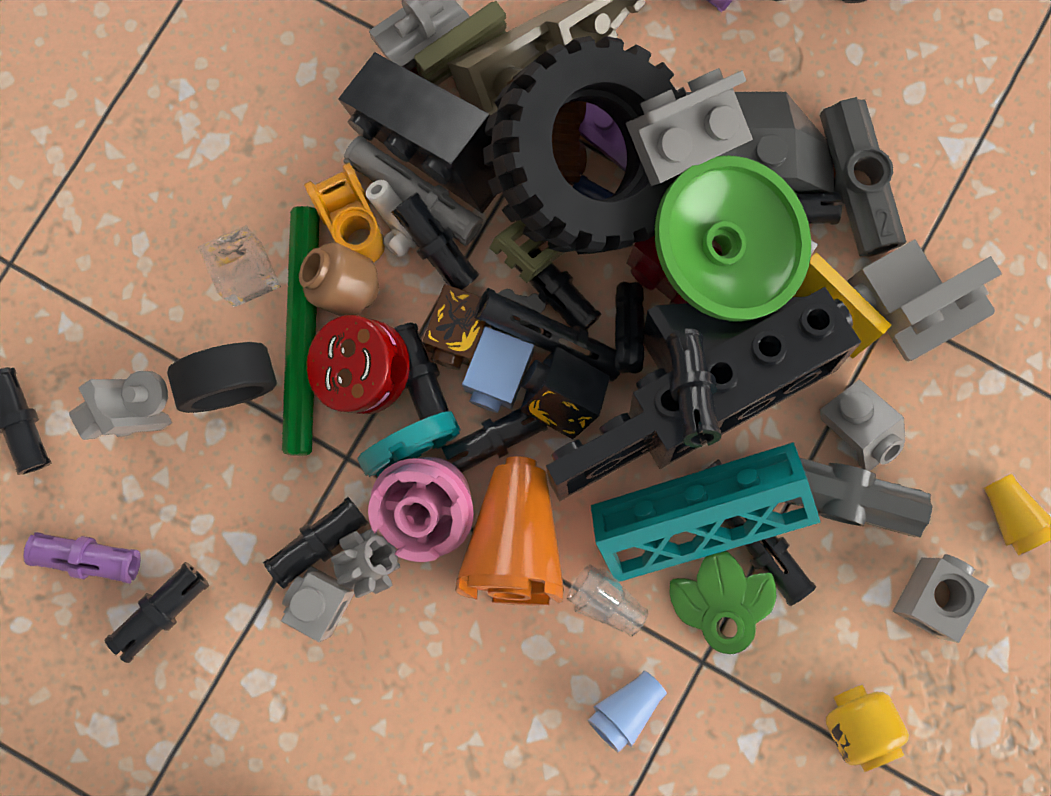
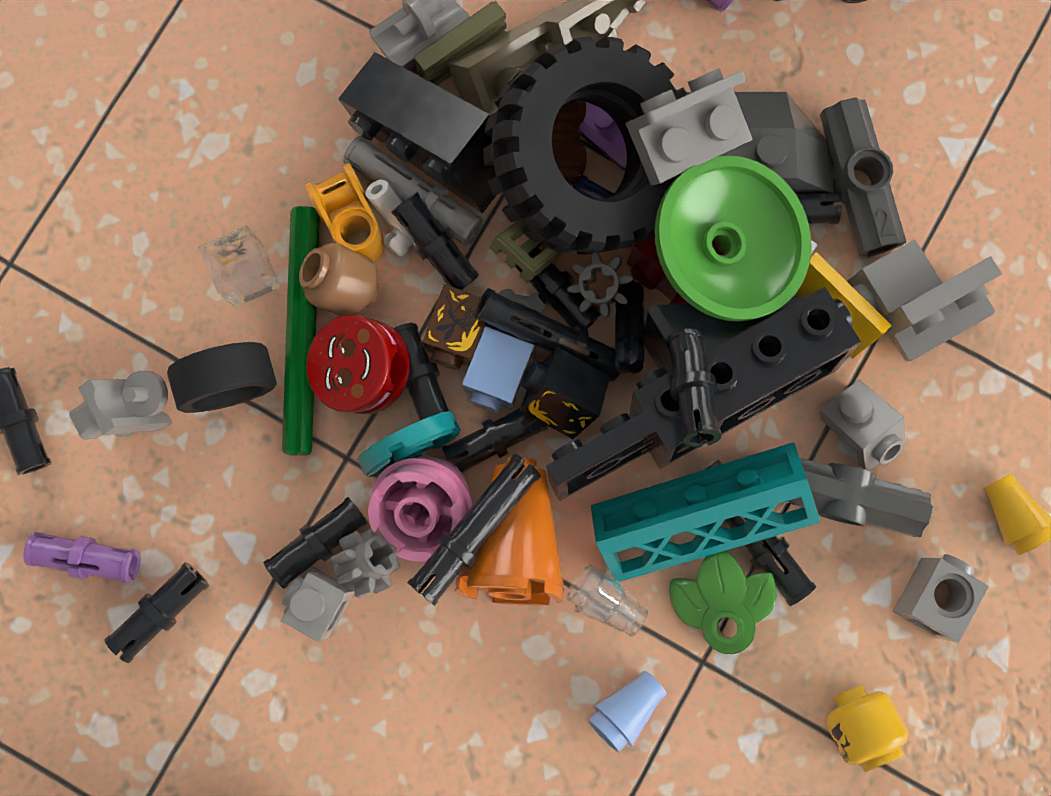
none -> black pin [407,454,541,606]
none -> dark grey gear [567,253,634,318]

